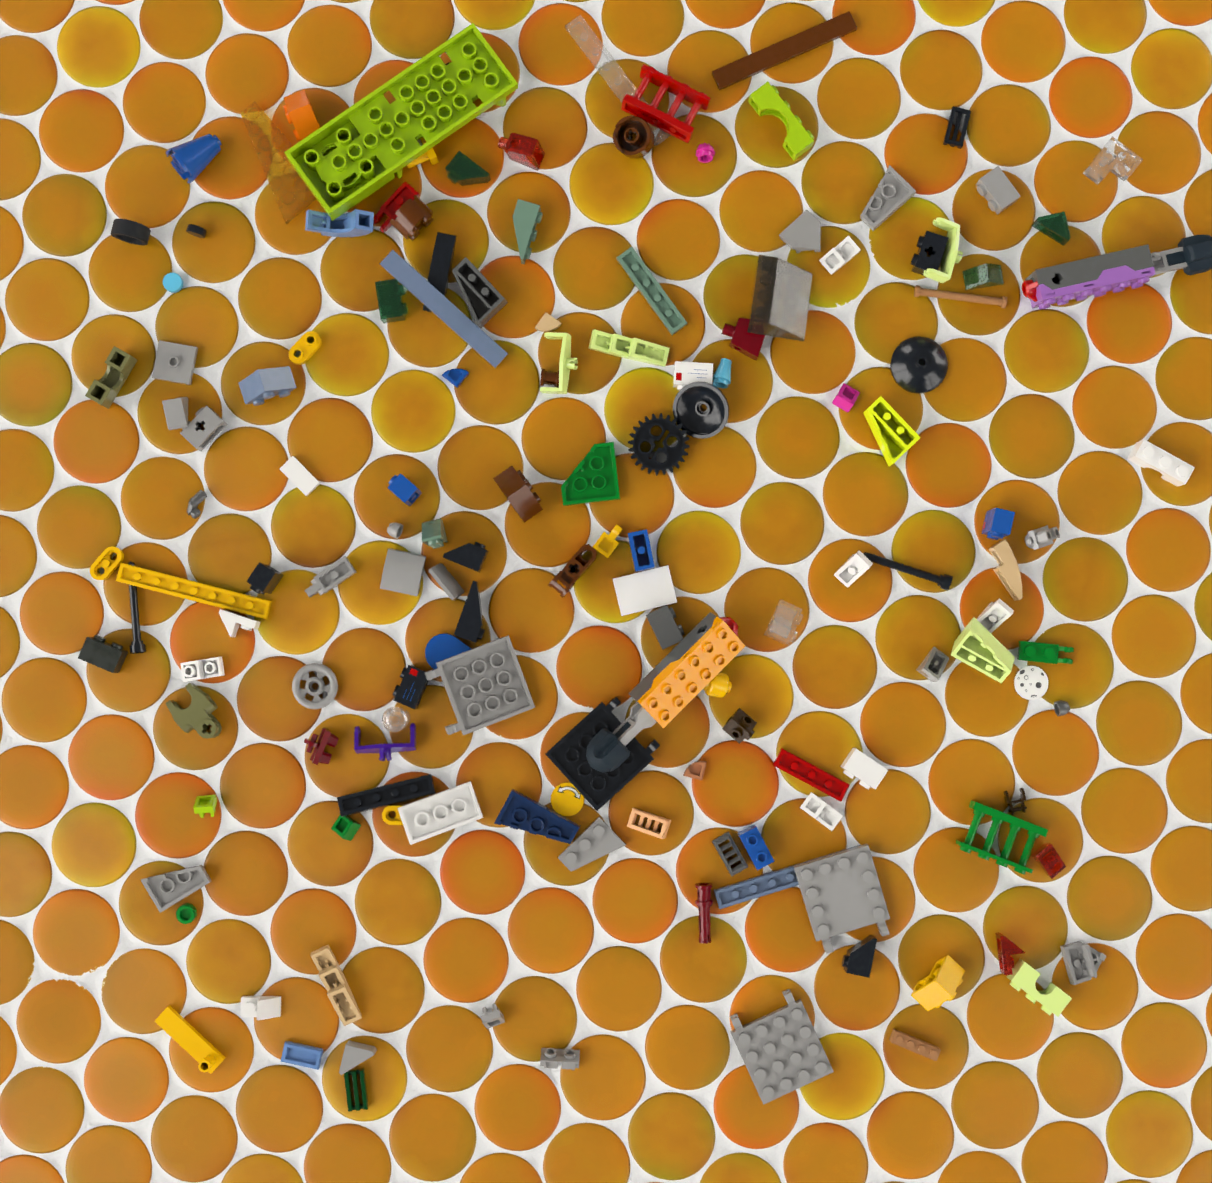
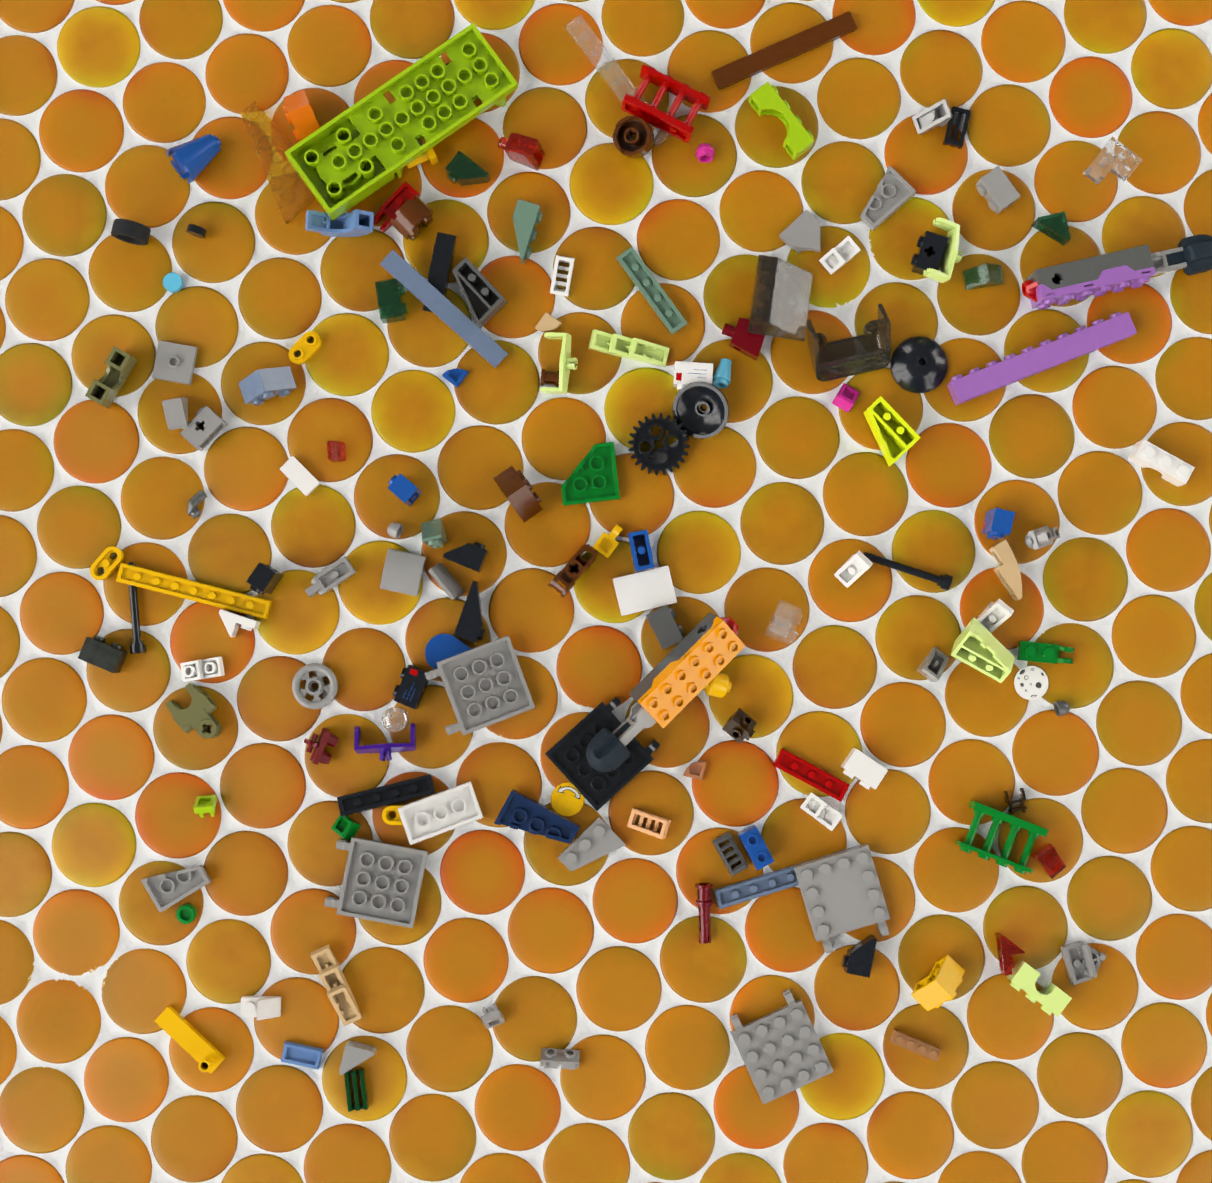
medium nougat bar [914,285,1007,308] -> none
none -> light grey plate [324,837,428,928]
none -> clear red slope [327,441,346,462]
none -> white slope [550,255,575,296]
none -> clear smoke windscreen [806,303,891,382]
none -> slope [912,98,953,135]
none -> medium lavender brick [947,311,1137,406]

